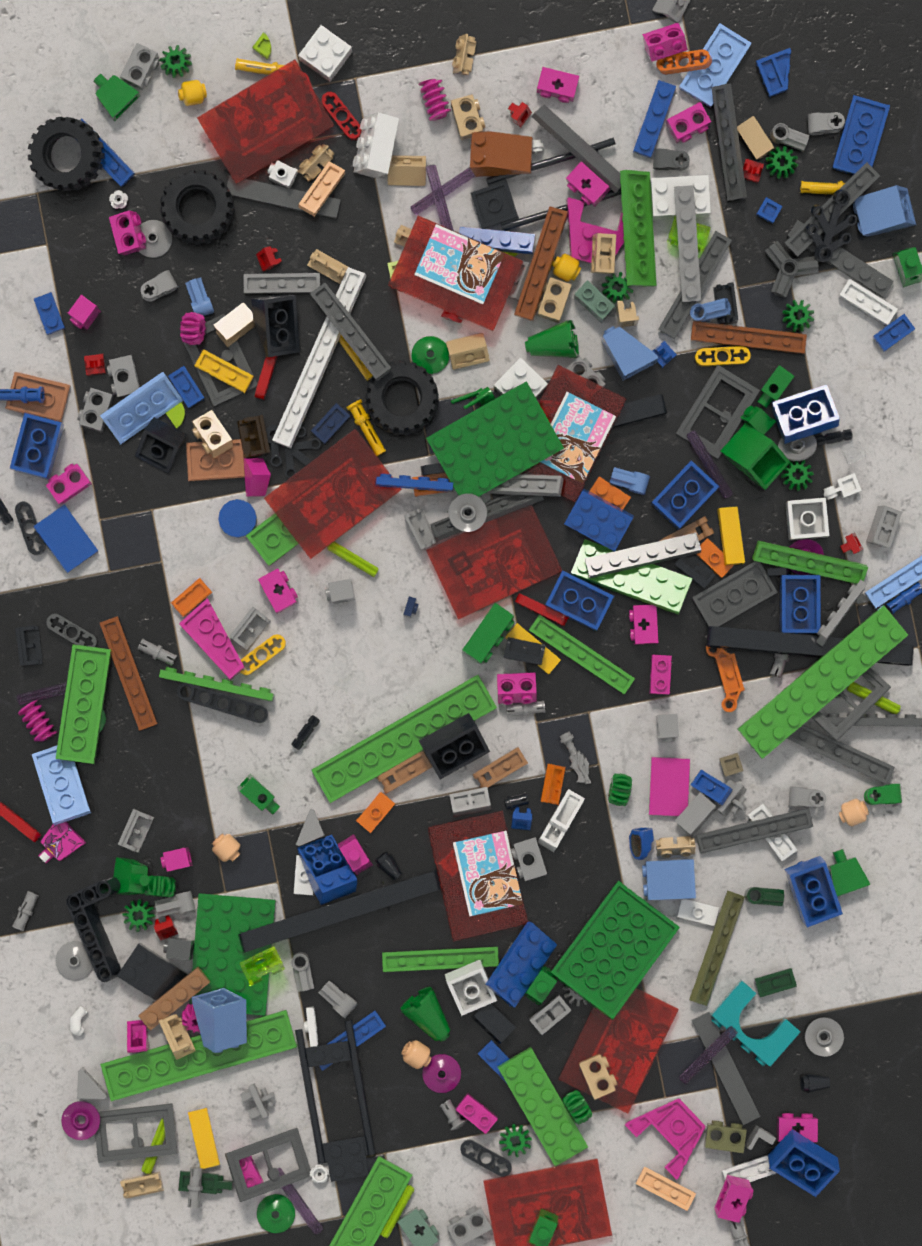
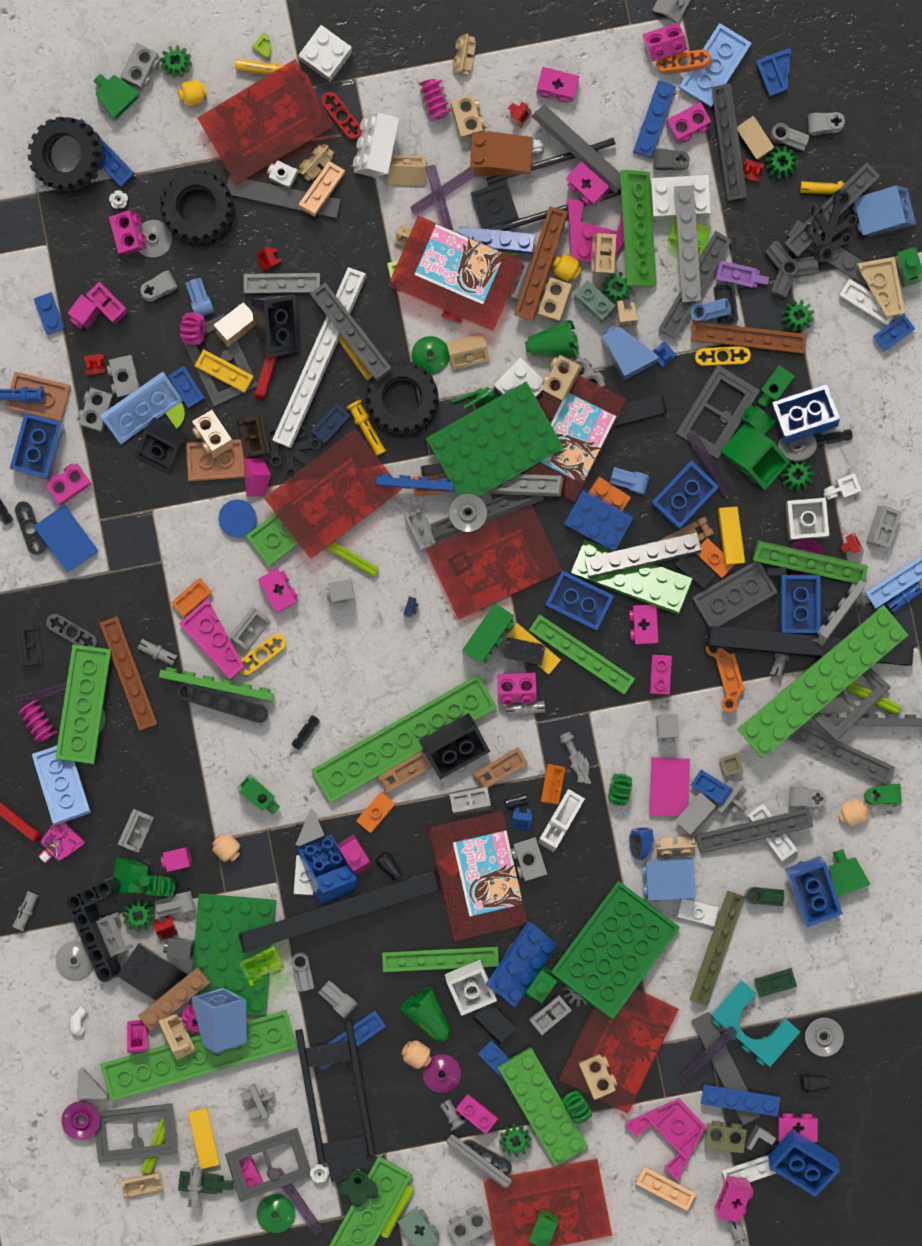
white plate [304,1006,319,1047] -> none
tan hinge [307,249,348,284] -> none
red beam [515,593,568,626] -> none
blue plate [756,197,783,224] -> none
blue plate [832,95,890,175] -> none
none -> dark pink brick [86,282,128,325]
none -> light grey hinge [96,912,133,957]
none -> dark green plate [340,1169,378,1208]
none -> light grey axle [446,1134,512,1188]
none -> tan brick [542,355,582,400]
none -> blue plate [700,1084,780,1116]
none -> medium lavender hinge [715,261,769,288]
none -> tan wing [856,257,905,317]

